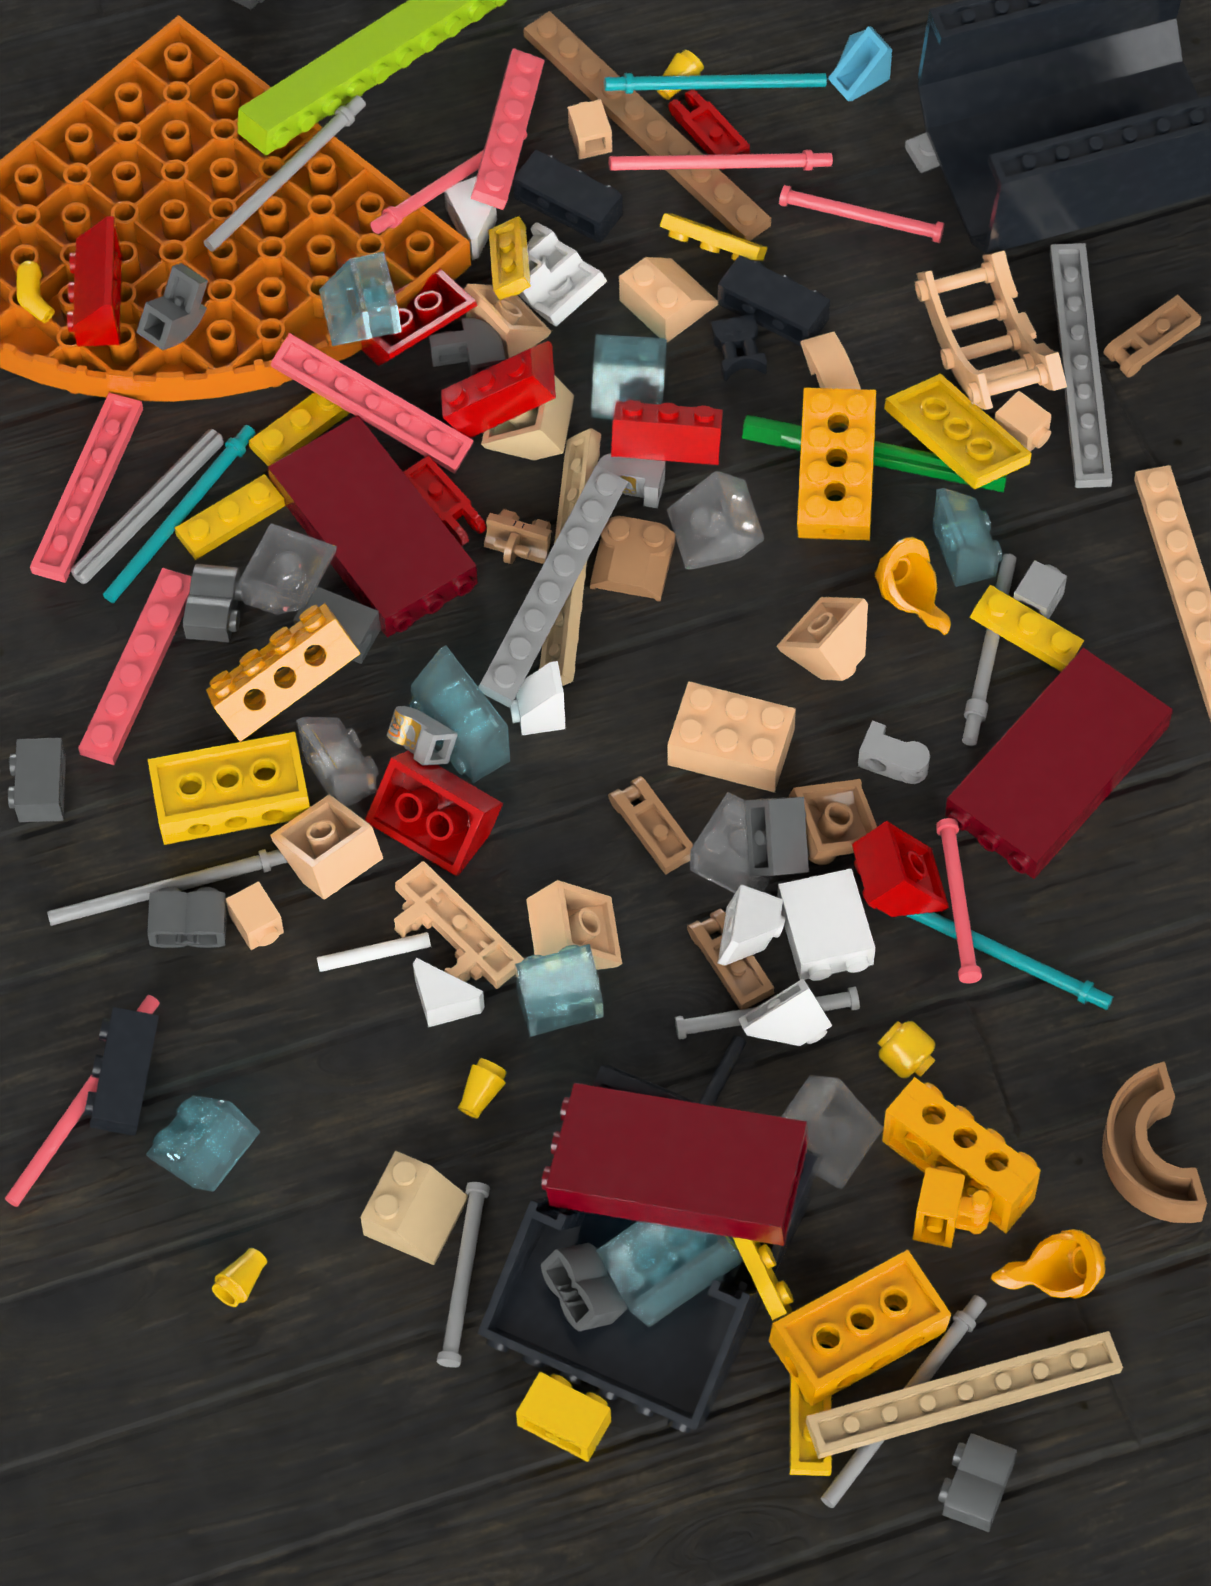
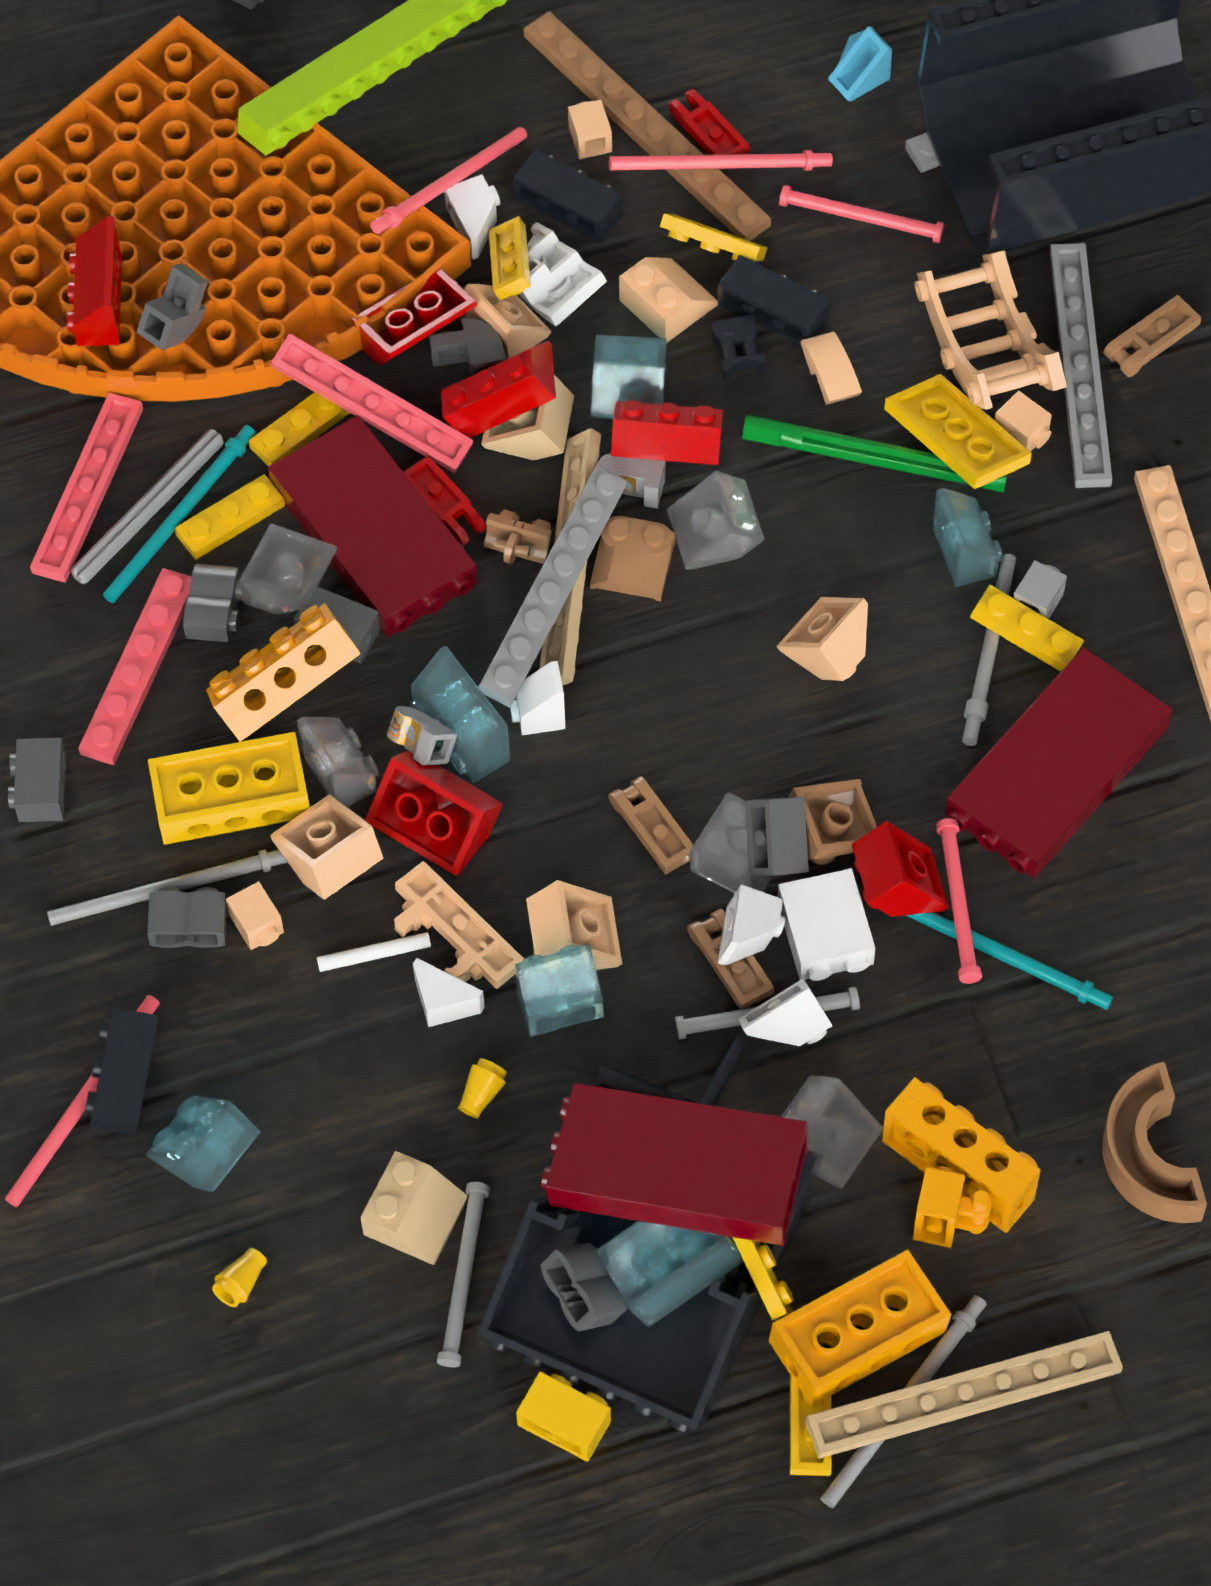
yellow arm [16,261,55,323] -> none
light grey bar [204,96,366,252] -> none
clear light blue slope [319,252,402,346] -> none
coral plate [471,48,545,210] -> none
teal bar [604,73,827,94] -> none
yellow cone [656,50,704,100] -> none
light nougat brick [668,681,796,793] -> none
light orange brick [797,388,876,540] -> none
light grey leg [858,720,930,784] -> none
light orange piece [875,537,951,635] -> none
yellow head [877,1021,935,1078] -> none
dark grey brick [938,1433,1017,1532] -> none
light orange piece [991,1229,1106,1298] -> none

